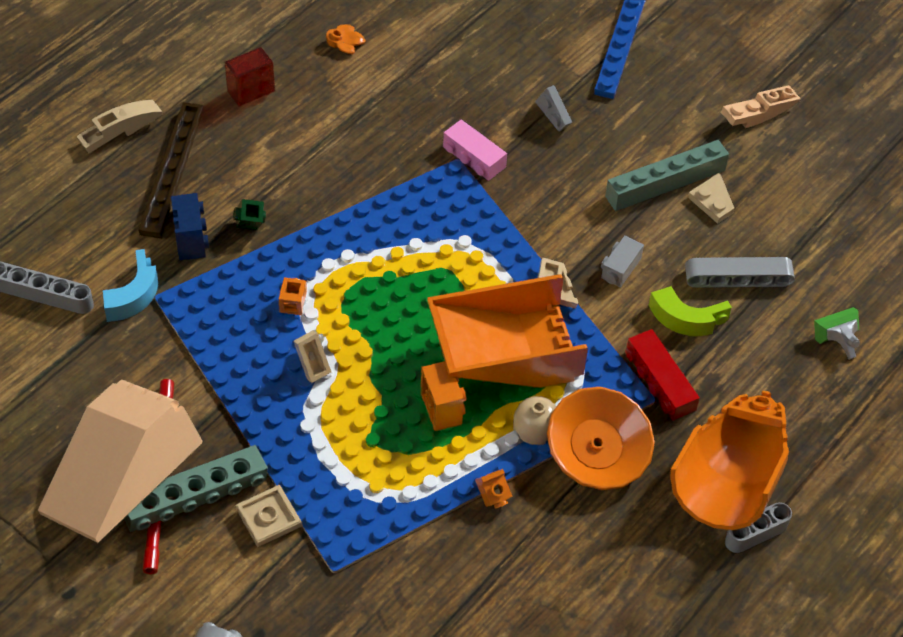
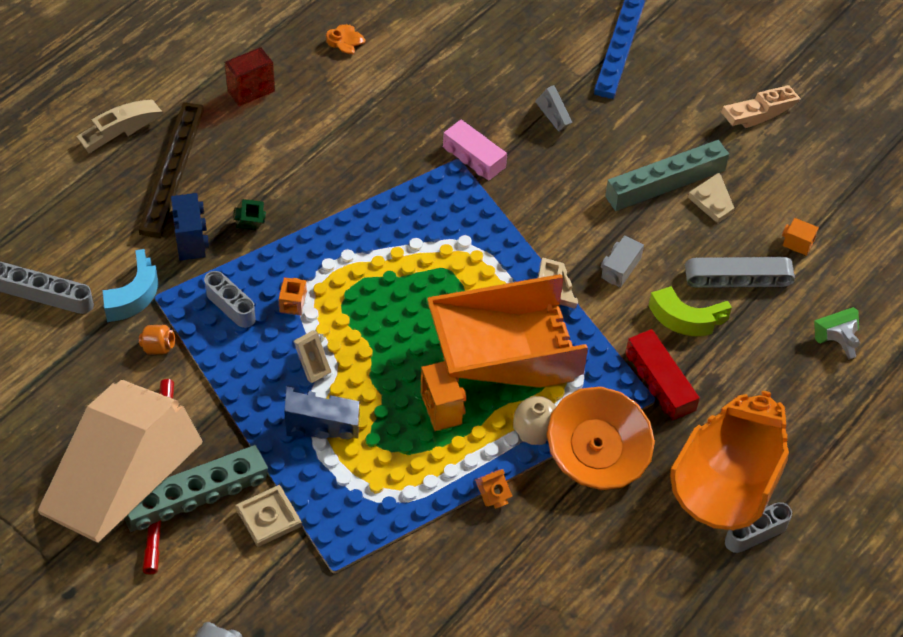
none -> orange head [139,324,175,355]
none -> light grey beam [204,271,256,328]
none -> dark blue wedge [284,386,360,440]
none -> orange brick [782,218,819,256]

